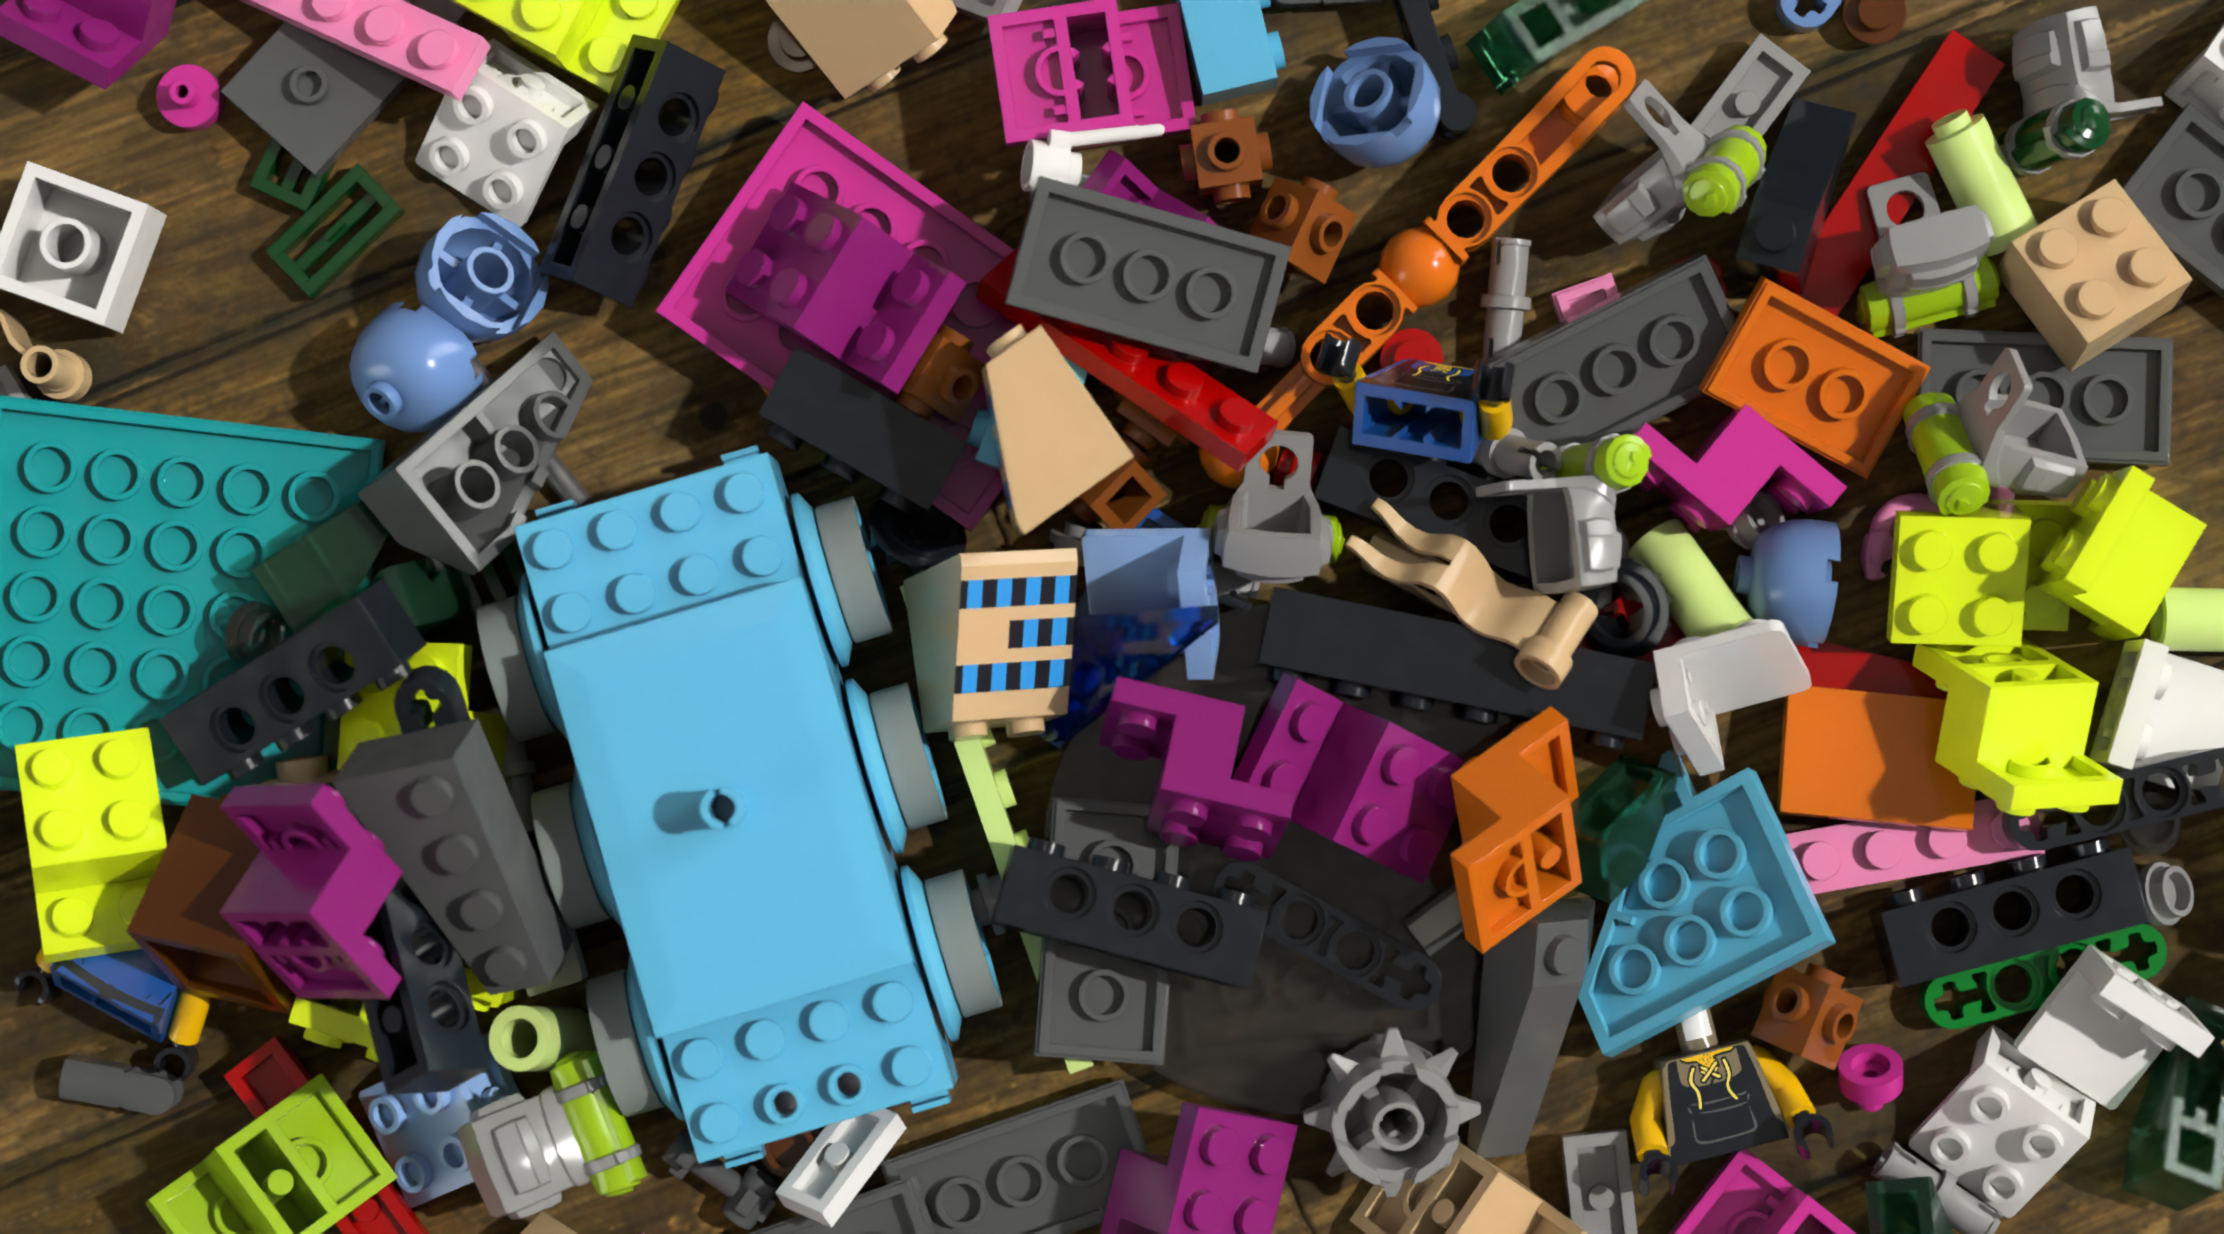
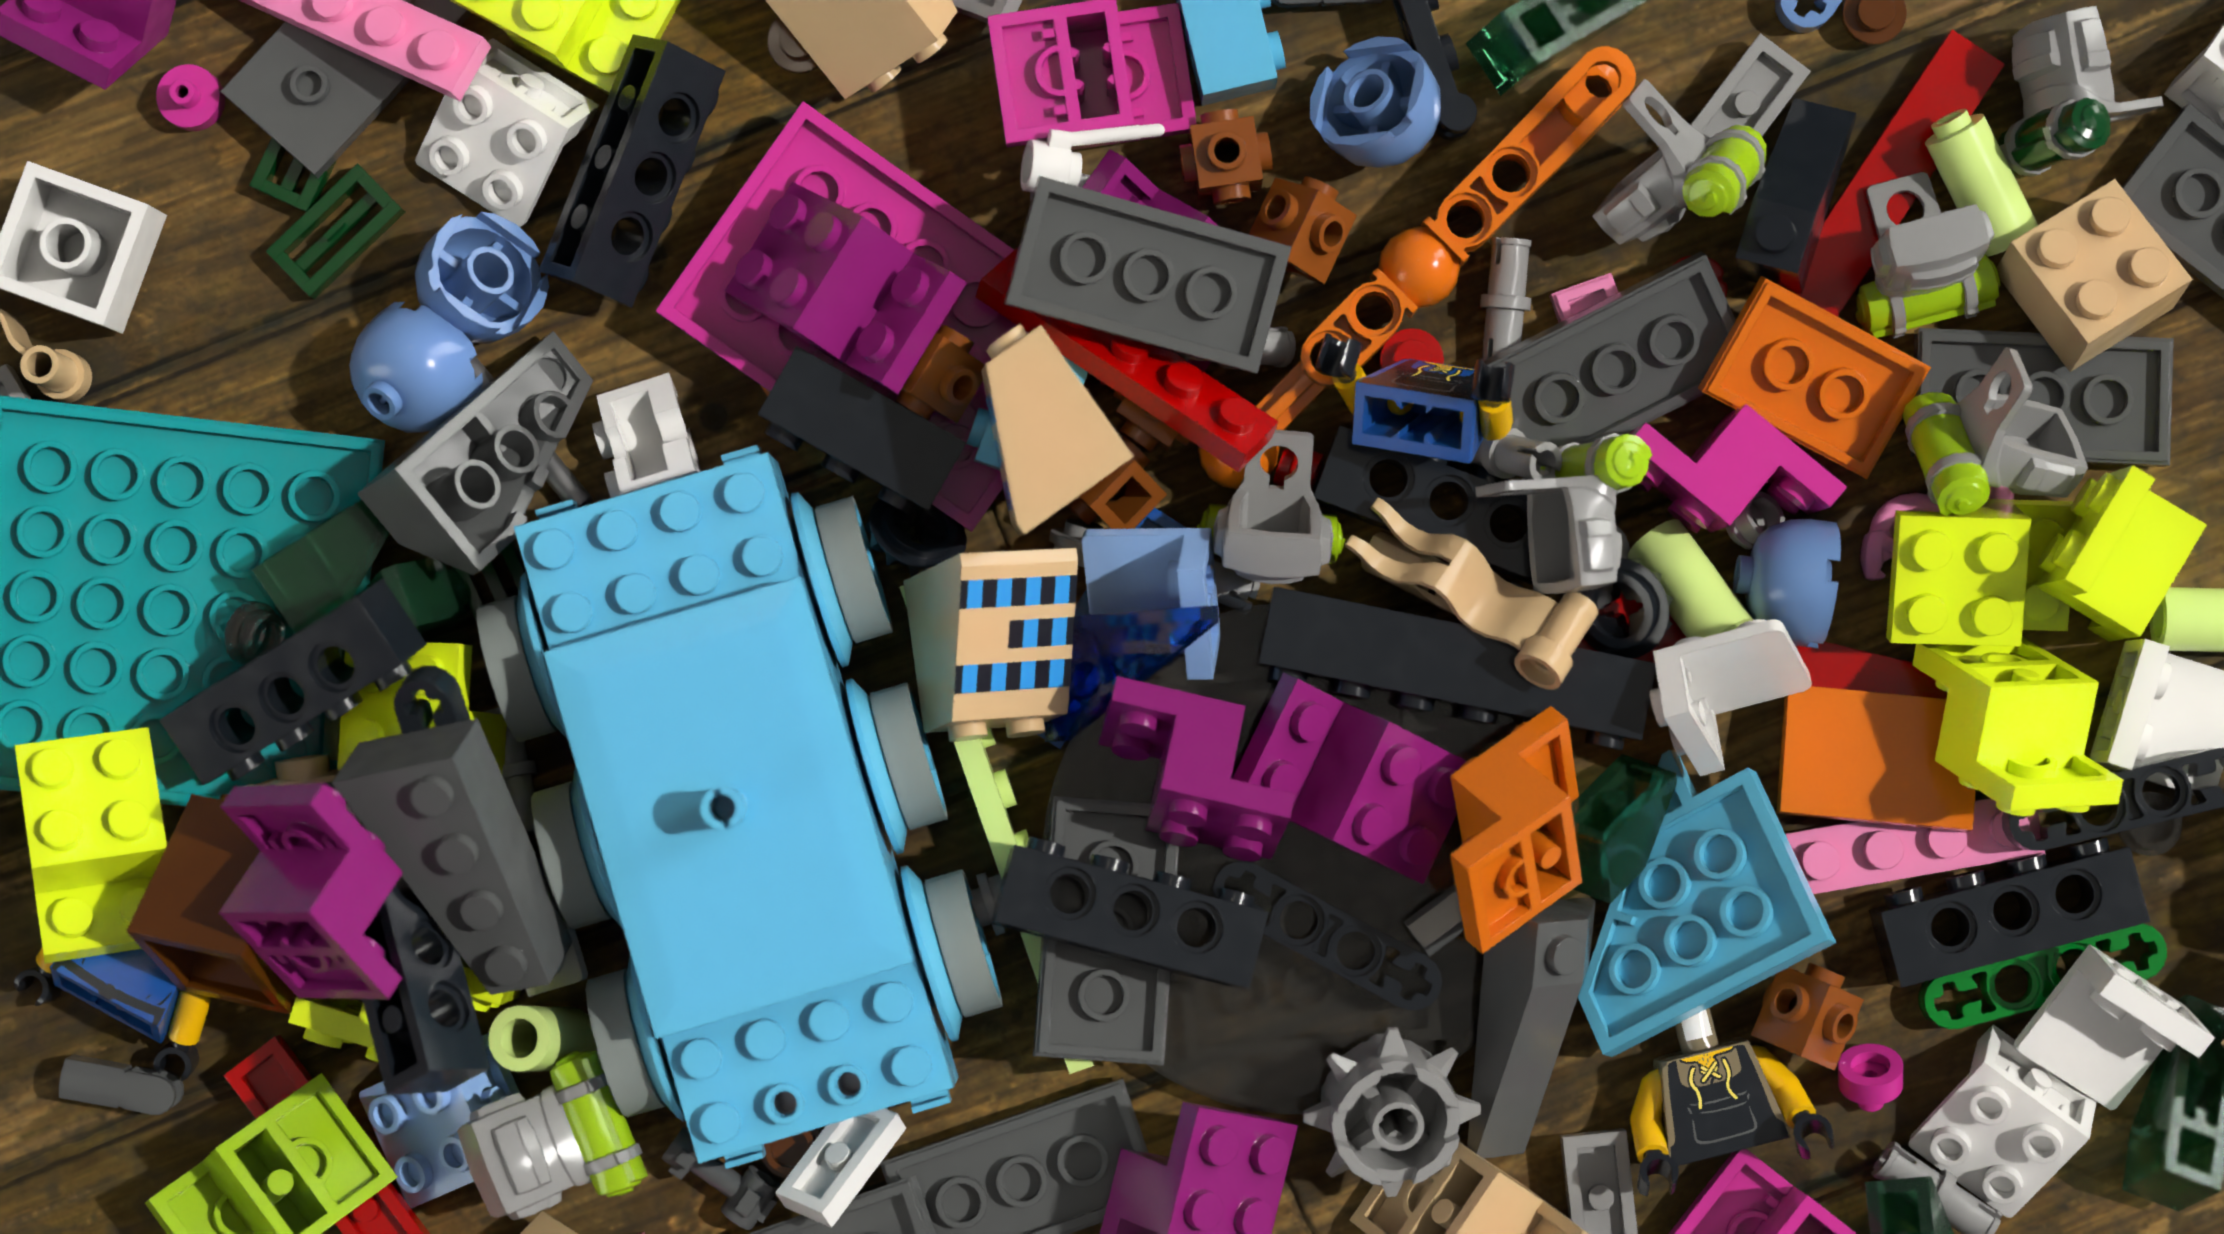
light grey plate [2139,862,2194,926] -> none
none -> white cylinder [592,372,701,498]

